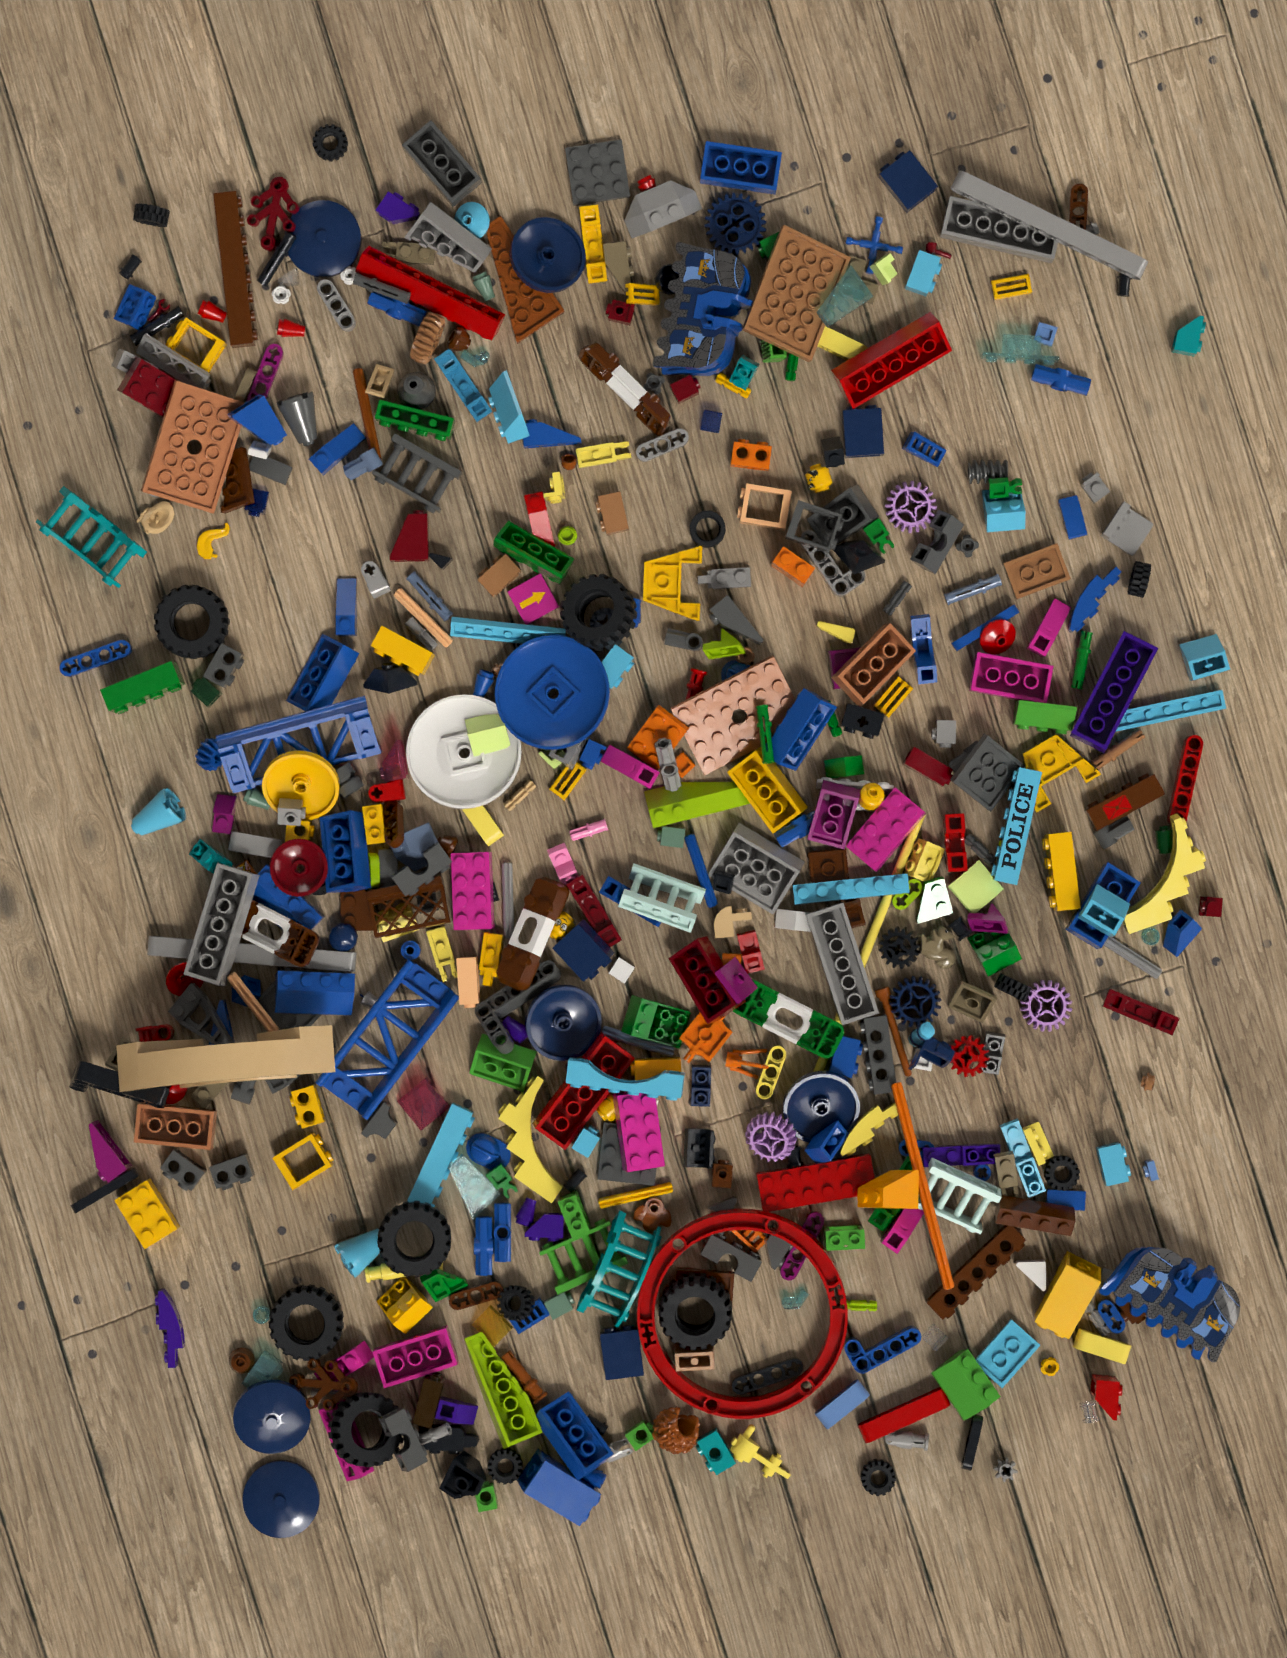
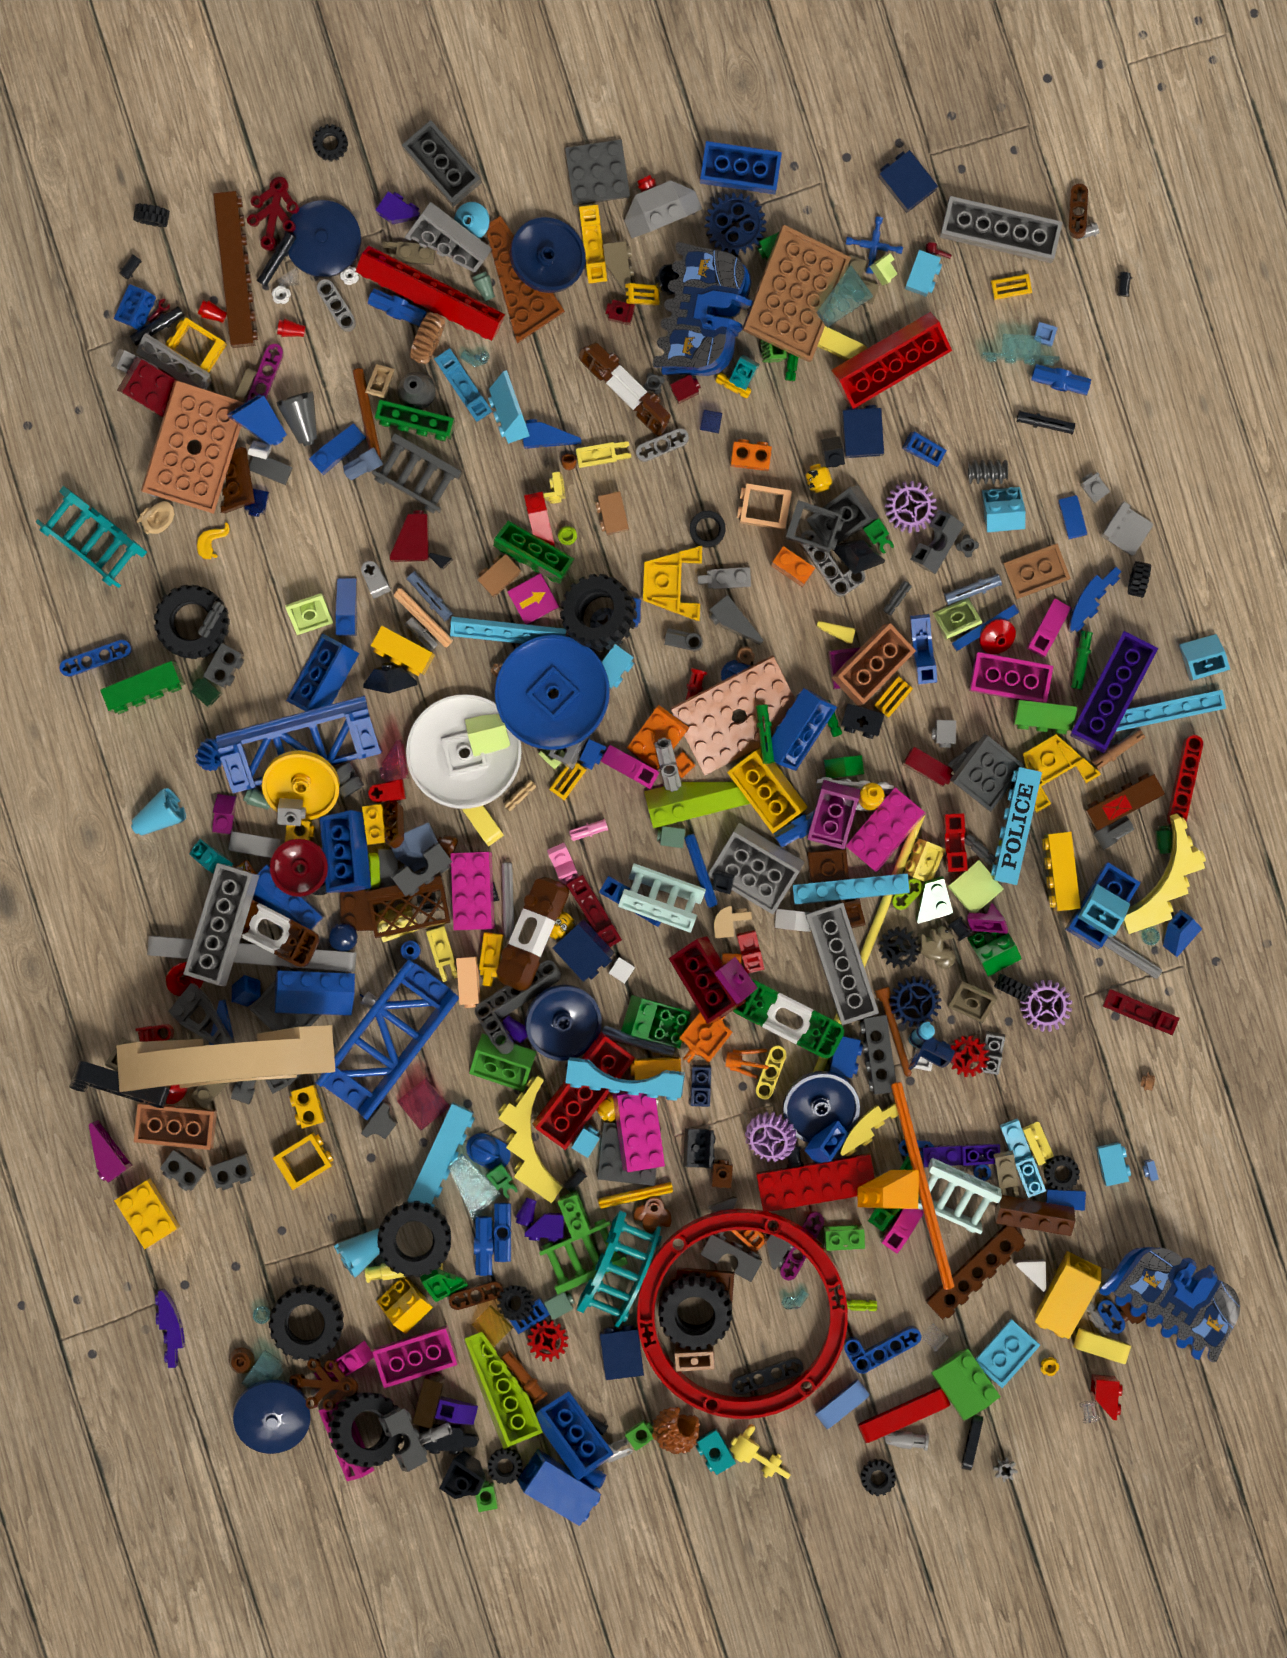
black beam [70,1168,139,1214] -> none
light nougat axle [227,972,279,1032] -> none
dark blue dish [243,1460,320,1538] -> none
dark grey pin [353,273,411,304] -> none
reddish brown cone [447,326,471,351] -> none
blue cone [473,669,495,698] -> none
lime slope [703,628,745,660] -> none
light grey beam [951,171,1148,280] -> none
green plate [989,477,1022,499] -> none
teal slope [1171,315,1206,357] -> none
dark red brick [1199,896,1223,917] -> none
none -> dark grey axle [198,601,224,638]
none -> yellowish green slope [285,593,333,635]
none -> red gear [527,1319,569,1362]
none -> yellowish green slope [933,598,982,640]
none -> black pin [1016,410,1075,435]

